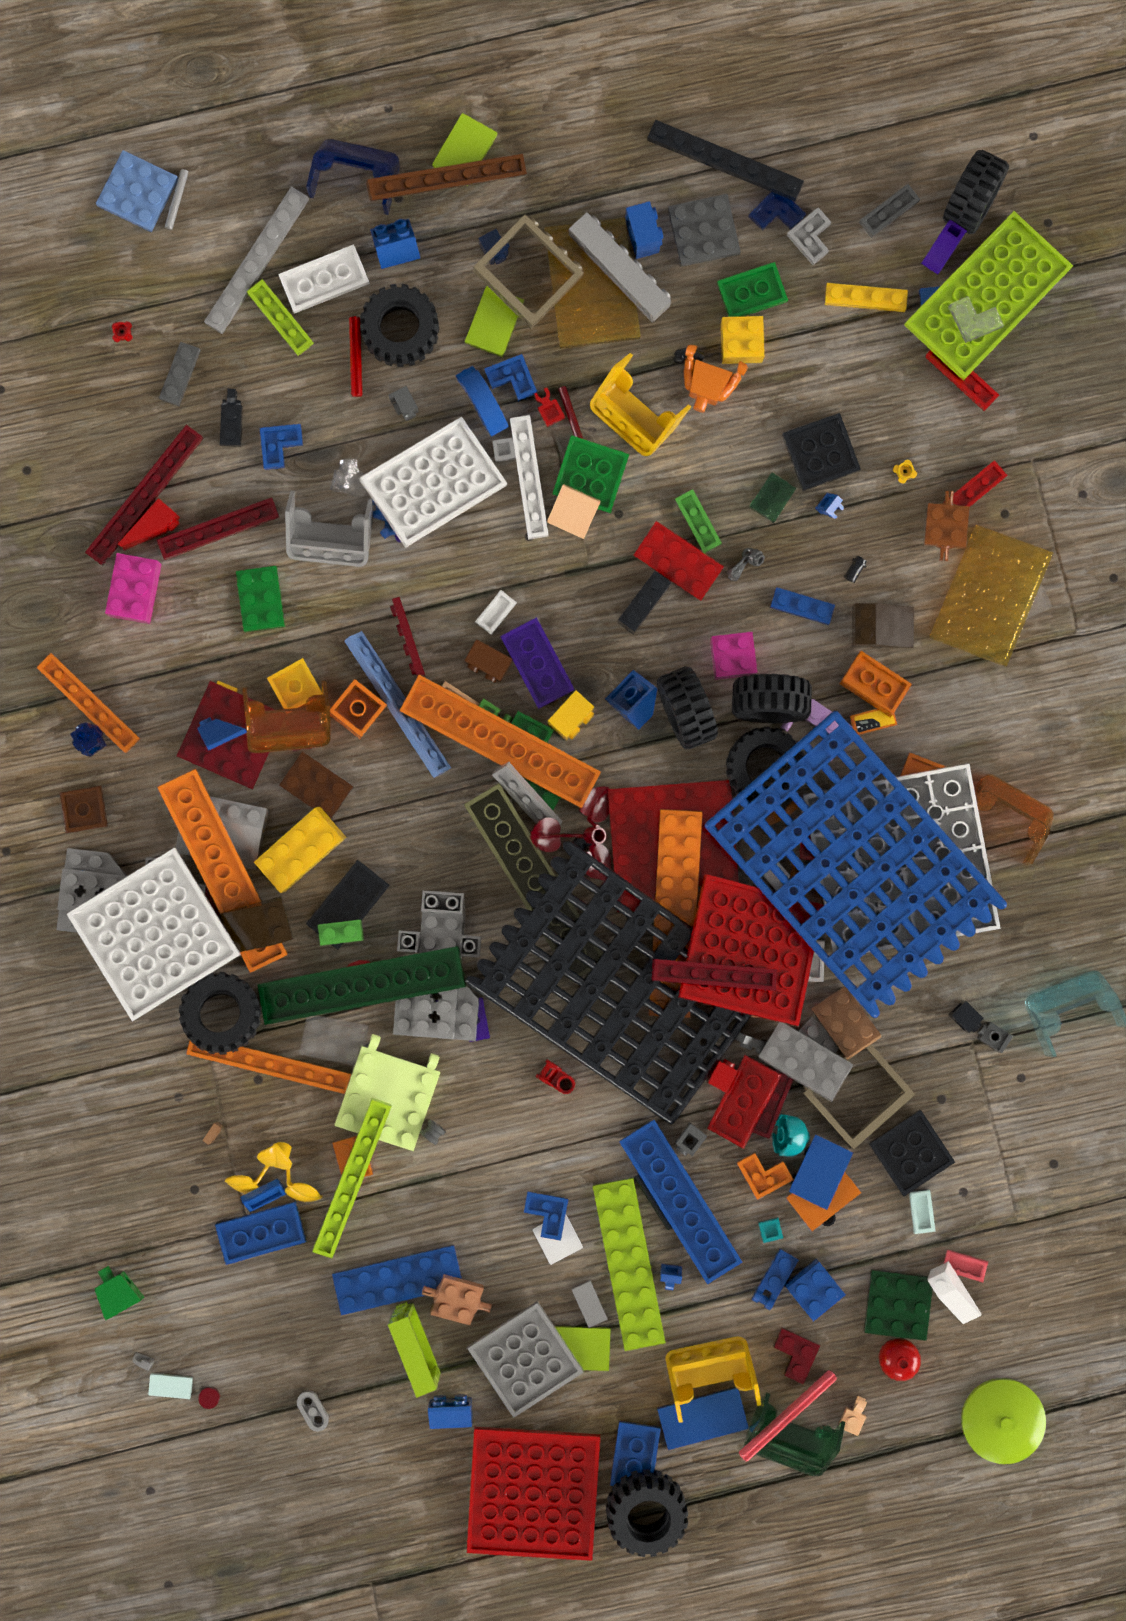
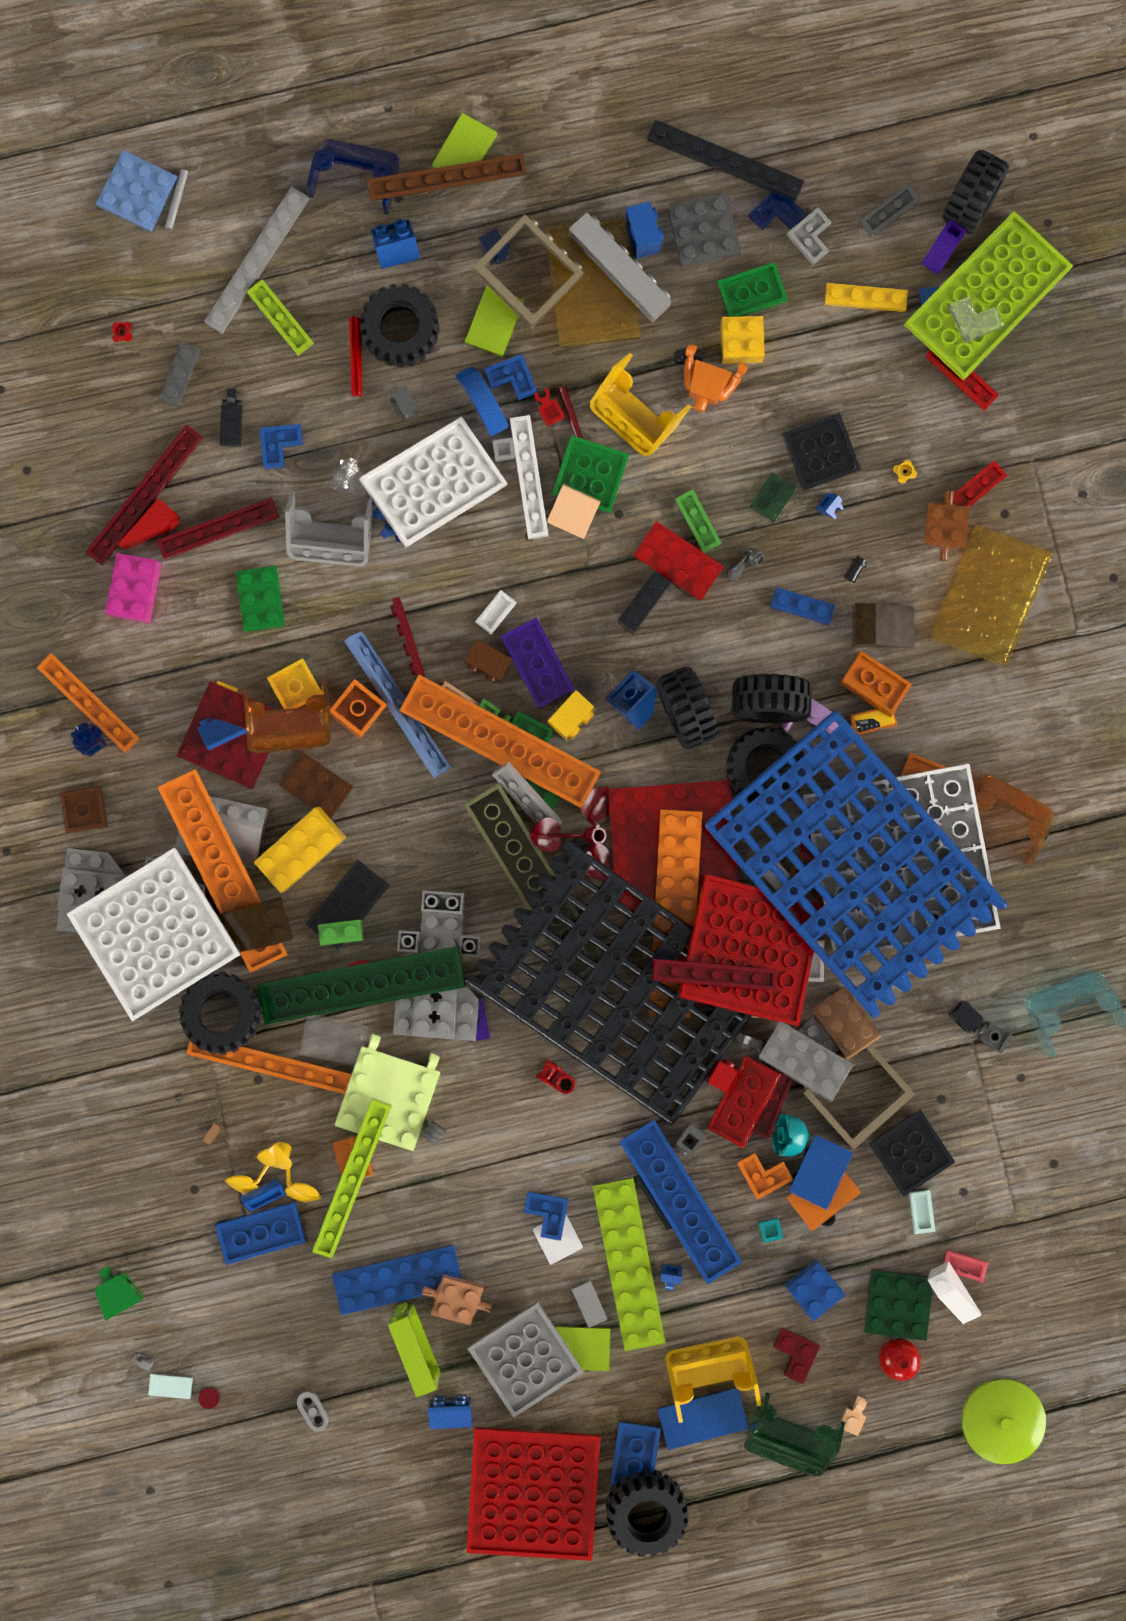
white plate [278,244,370,314] -> none
dark pink brick [710,632,757,680] -> none
coral axle [739,1370,837,1461] -> none
blue plate [751,1249,799,1311] -> none
orange slope [766,800,798,825] -> none

